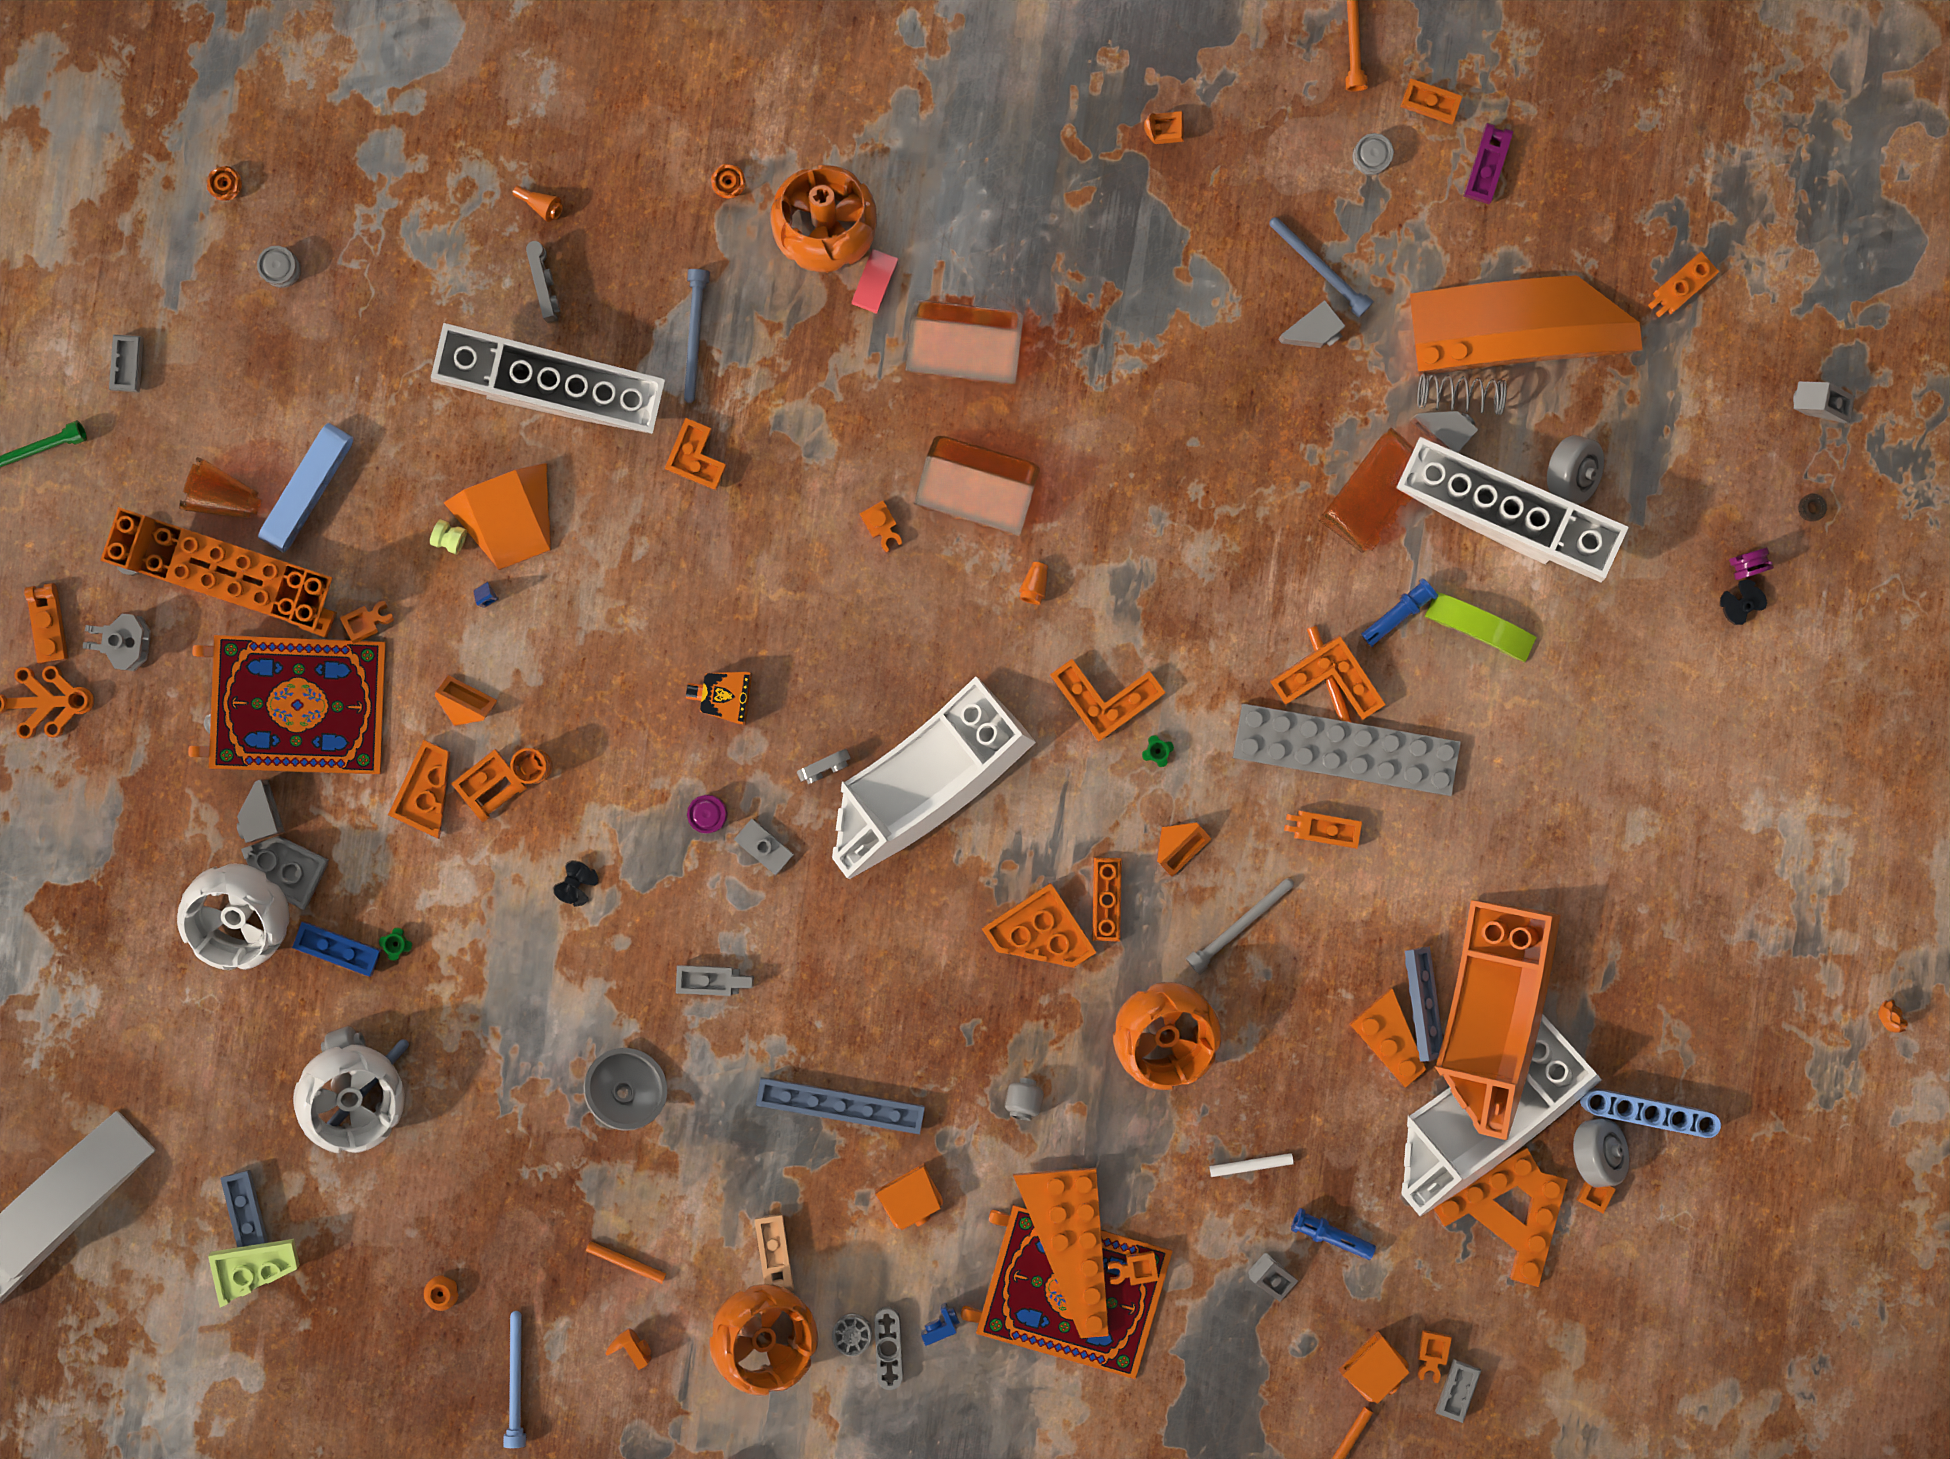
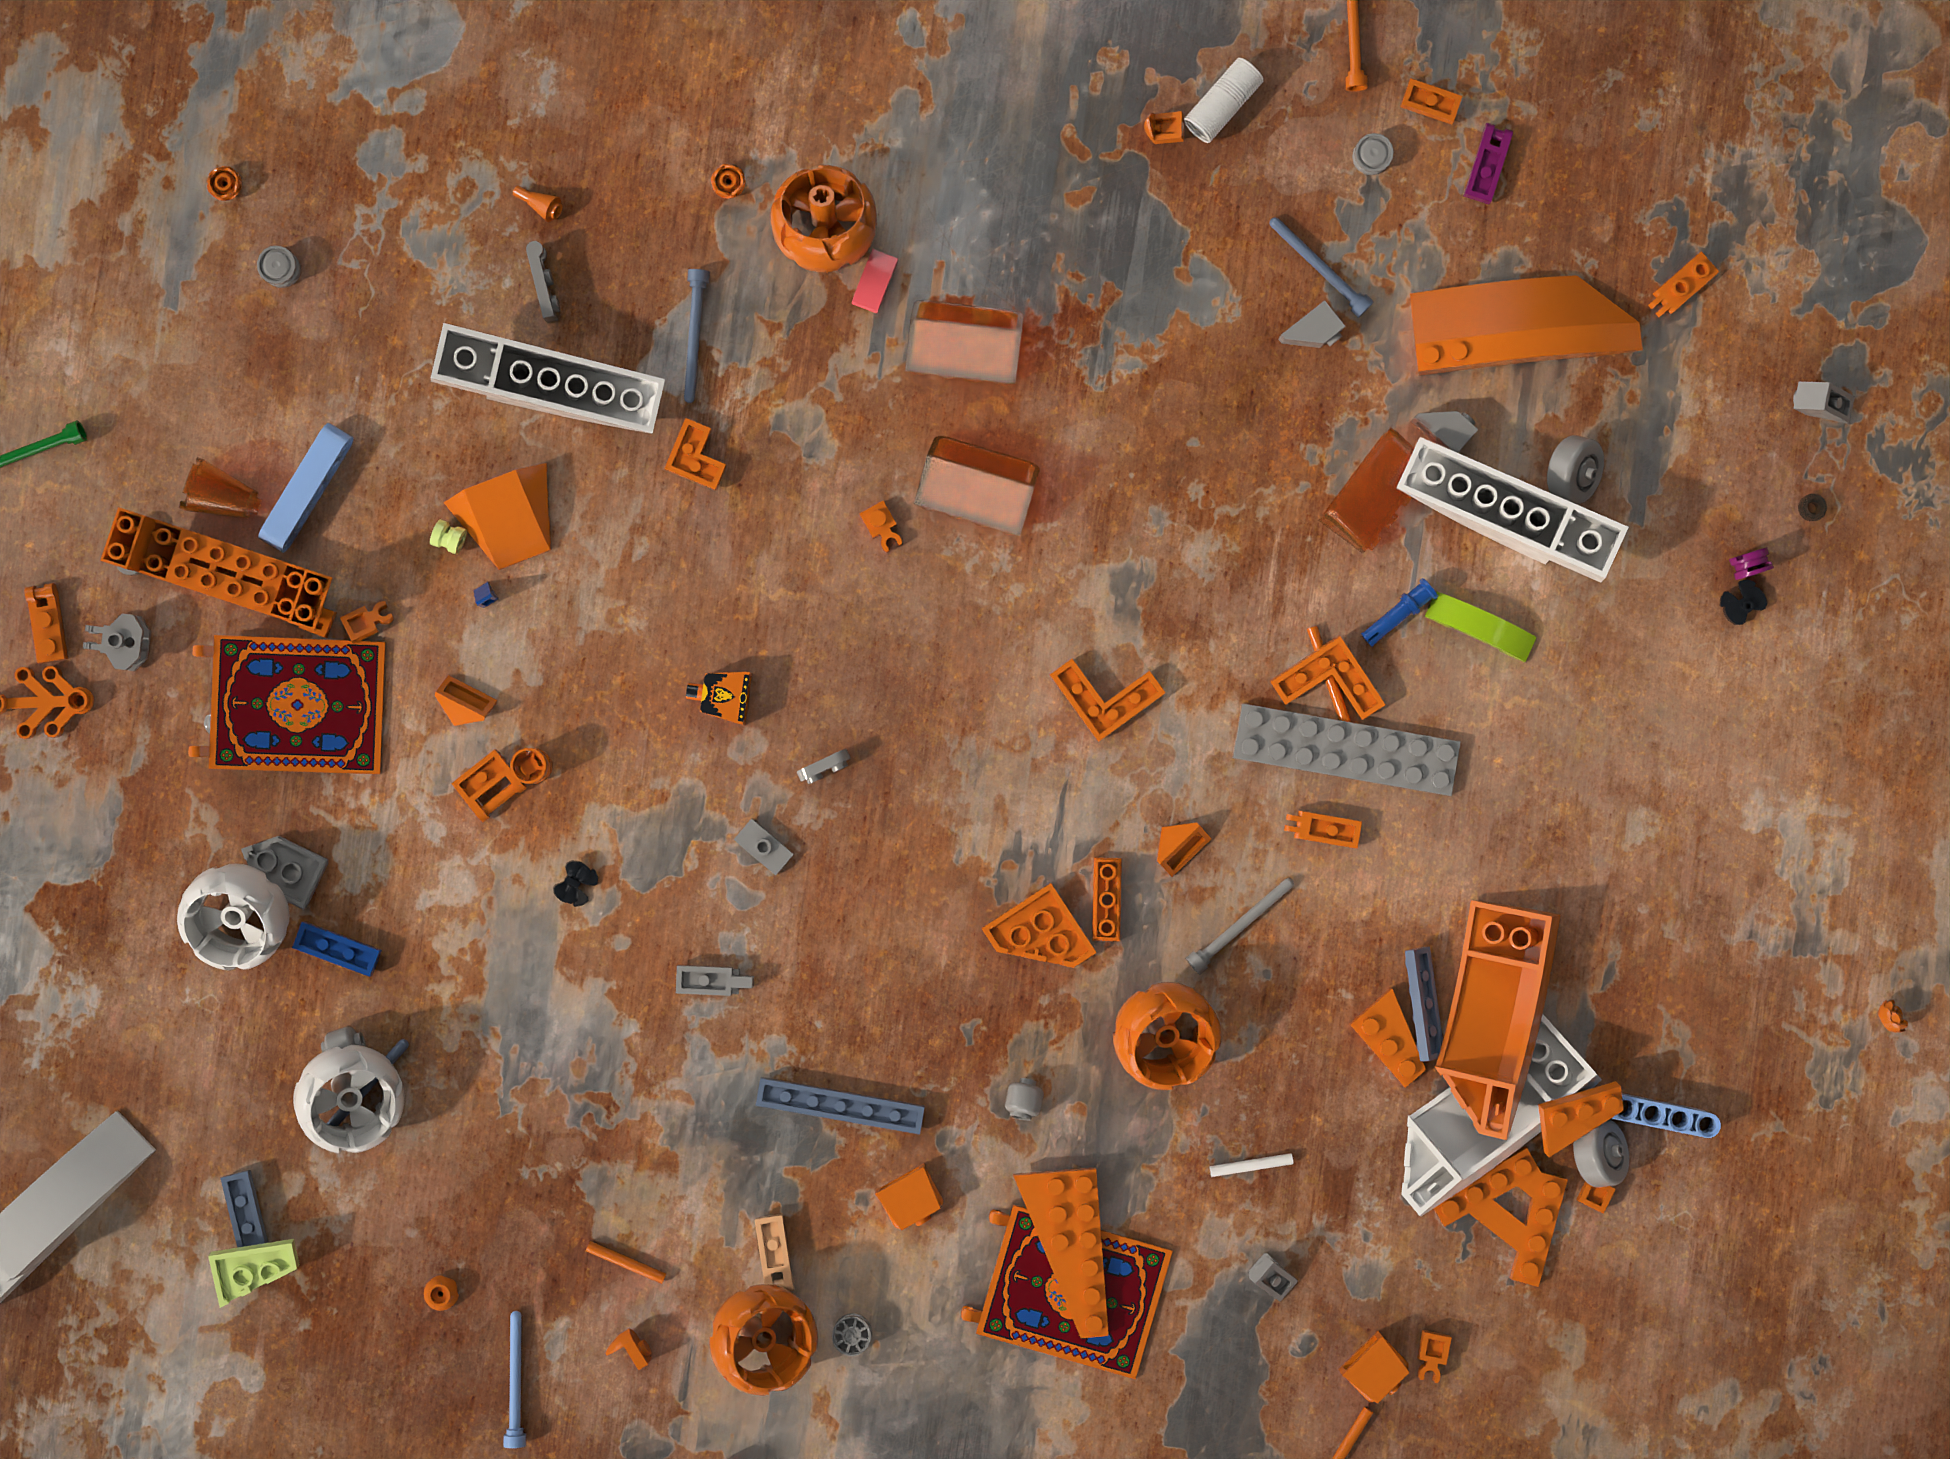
light grey plate [109,334,144,393] -> none
light grey slope [237,780,285,843] -> none
green plate [379,927,412,961] -> none
orange wing [388,740,451,839] -> none
light grey dish [584,1048,667,1131] -> none
magenta wheel [687,795,728,834] -> none
white slope [832,677,1036,879] -> none
light grey beam [874,1306,903,1390] -> none
blue bracket [921,1303,960,1346] -> none
orange cone [1019,562,1048,605] -> none
orange plate [1107,1251,1159,1285] -> none
green plate [1142,735,1174,767] -> none
blue pin [1291,1208,1376,1260] -> none
light grey piece [1417,373,1507,415] -> none
light grey plate [1435,1359,1481,1423] -> none
none -> white piece [1184,58,1264,143]
none -> orange wing [1538,1081,1624,1157]

